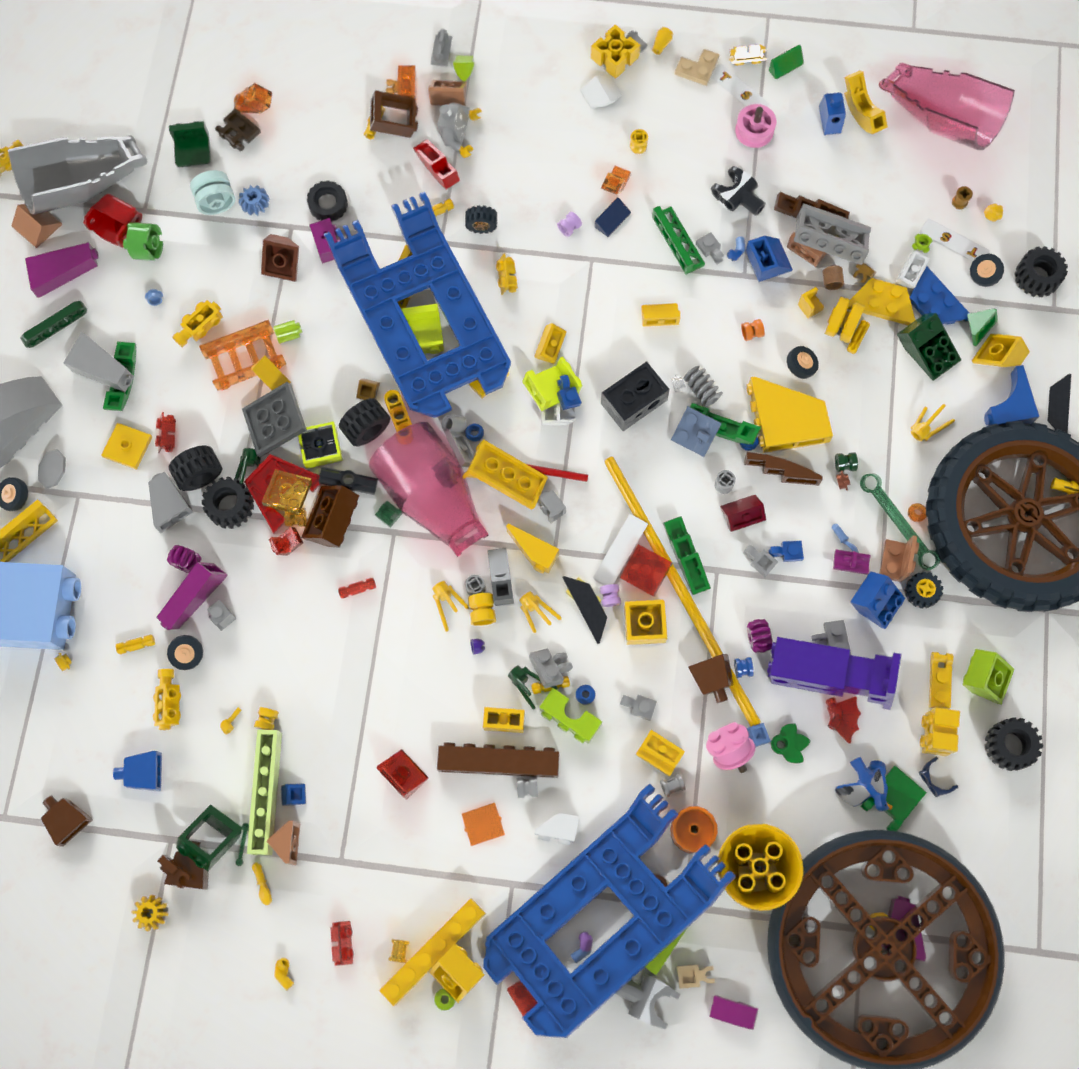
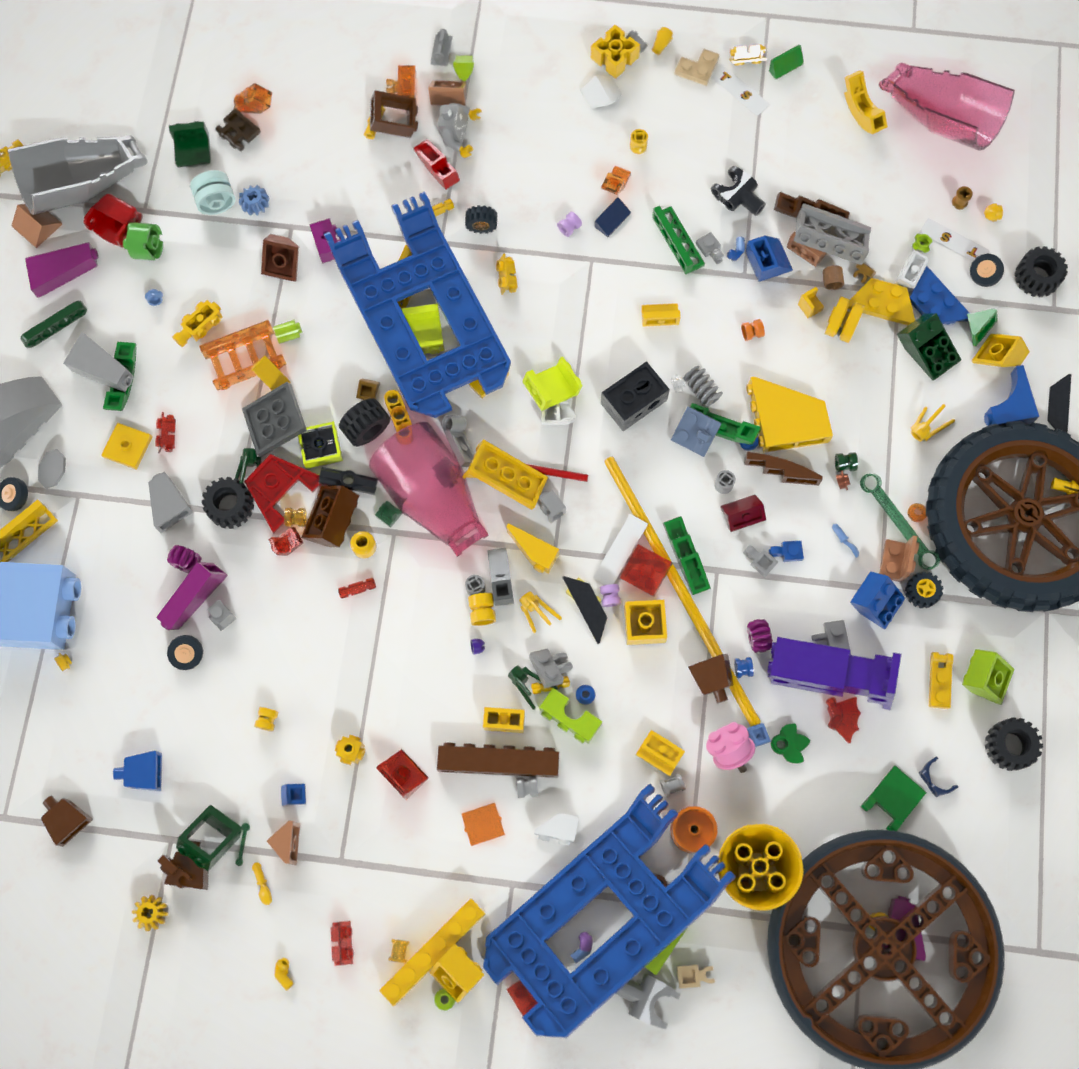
yellow axle [116,634,155,654] -> none
yellow brick [153,669,181,730] -> none
black tyre [168,445,223,491] -> none
yellow hand [220,707,241,735] -> none
yellowish green brick [247,730,282,856] -> none
clear yellow plate [262,469,312,515] -> none
black tyre [307,180,348,222] -> none
yellow plant [432,581,469,632] -> none
blue plate [465,423,484,442] -> none
yellow slope [534,323,567,364] -> none
blue plate [557,375,582,410] -> none
light grey plate [620,695,657,721] -> none
magenta slope [709,995,759,1030] -> none
bright pink wheel [735,104,777,148] -> none
black wheel [786,346,819,379] -> none
torso [819,92,846,135] -> none
magenta hips [833,549,871,575] -> none
animal [835,757,893,811] -> none
yellow axle [847,320,870,354] -> none
yellow brick [920,707,960,756] -> none
none -> yellow brick [335,735,366,765]
none -> yellow head [350,531,377,559]

